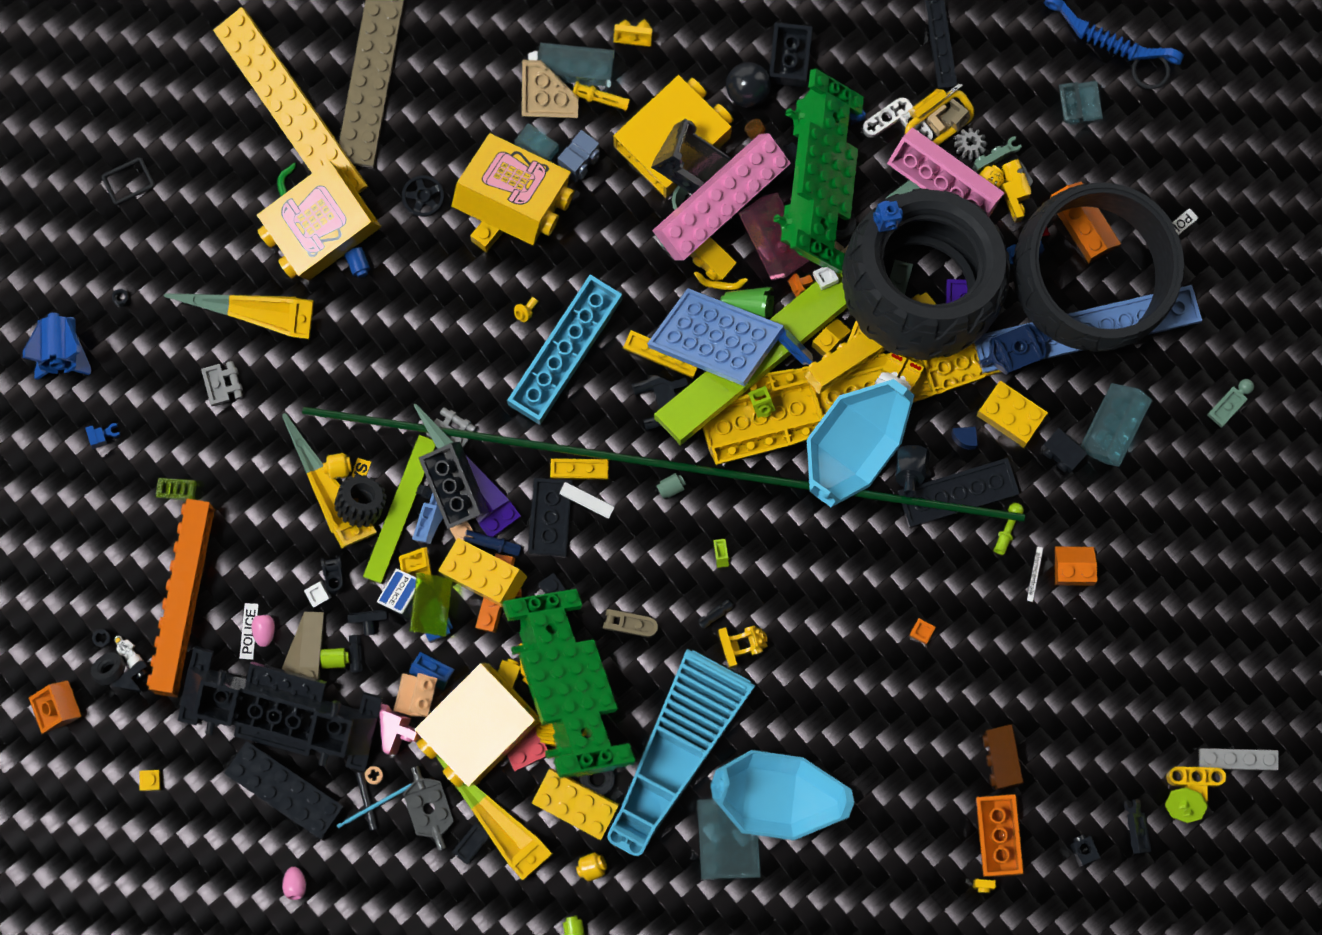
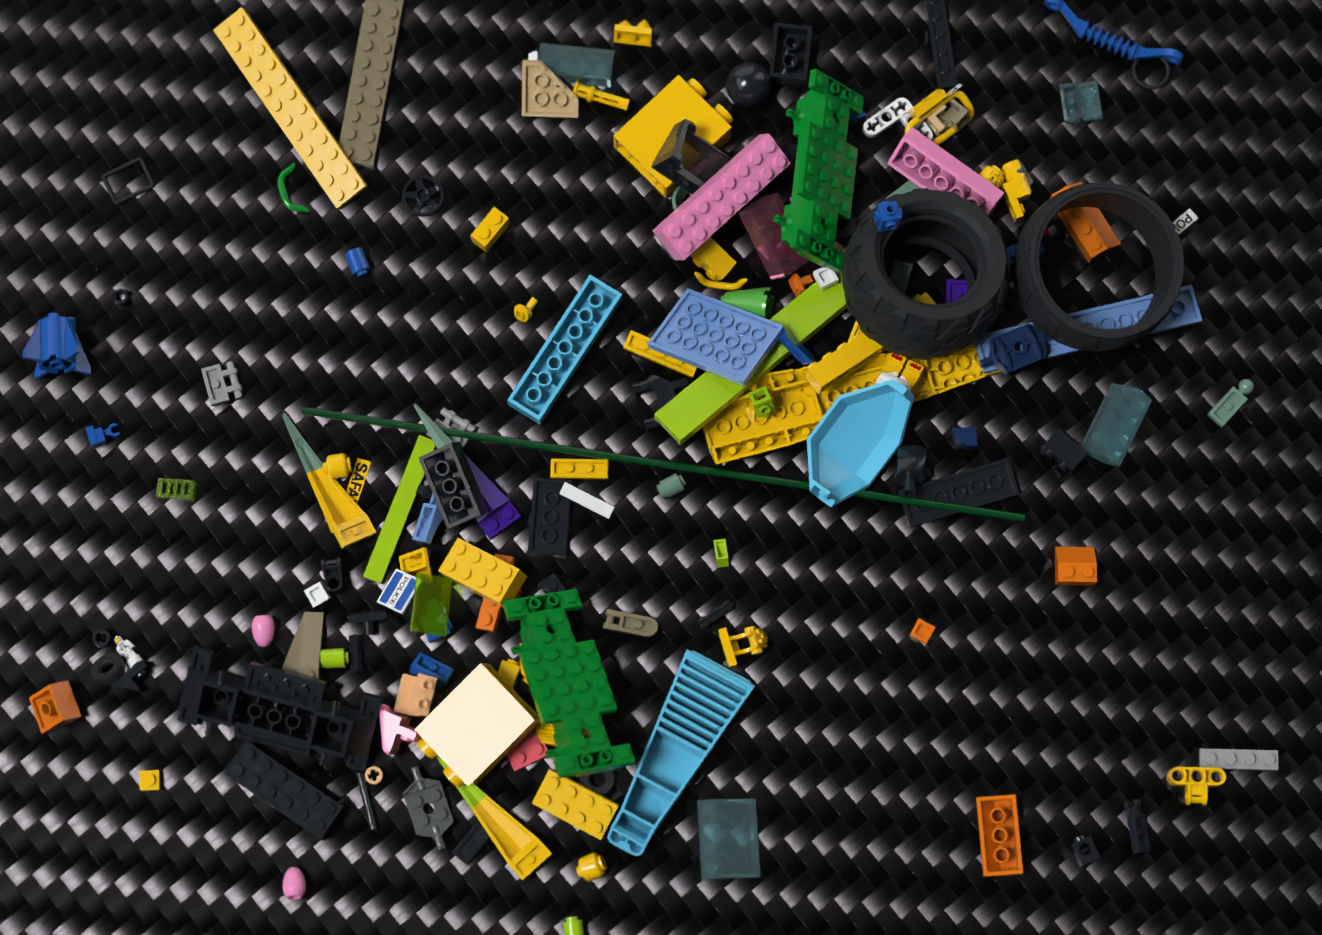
orange brick [147,499,215,697] -> none
yellow plate [164,293,314,339] -> none
white sticker [240,603,258,660] -> none
yellow brick [257,161,381,281] -> none
black tyre [334,475,386,528] -> none
medium azure piece [337,784,411,828] -> none
light nougat plate [450,522,474,540] -> none
yellow brick [451,133,574,245] -> none
dark blue axle [463,530,521,556] -> none
clear light blue brick [515,123,559,162] -> none
sand blue brick [557,130,600,182] -> none
medium azure panel [711,750,854,840] -> none
clear orange tile [745,119,765,140] -> none
yellow slope [812,319,851,356] -> none
light grey gear [954,128,987,160] -> none
sand green plate [973,137,1021,174] -> none
yellow plate [973,879,995,893] -> none
yellow brick [977,381,1048,448] -> none
reddish brown slope [982,724,1023,790] -> none
lime pin [994,503,1024,555] -> none
white sticker [1027,547,1043,602] -> none
lime piece [1165,787,1208,823] -> none

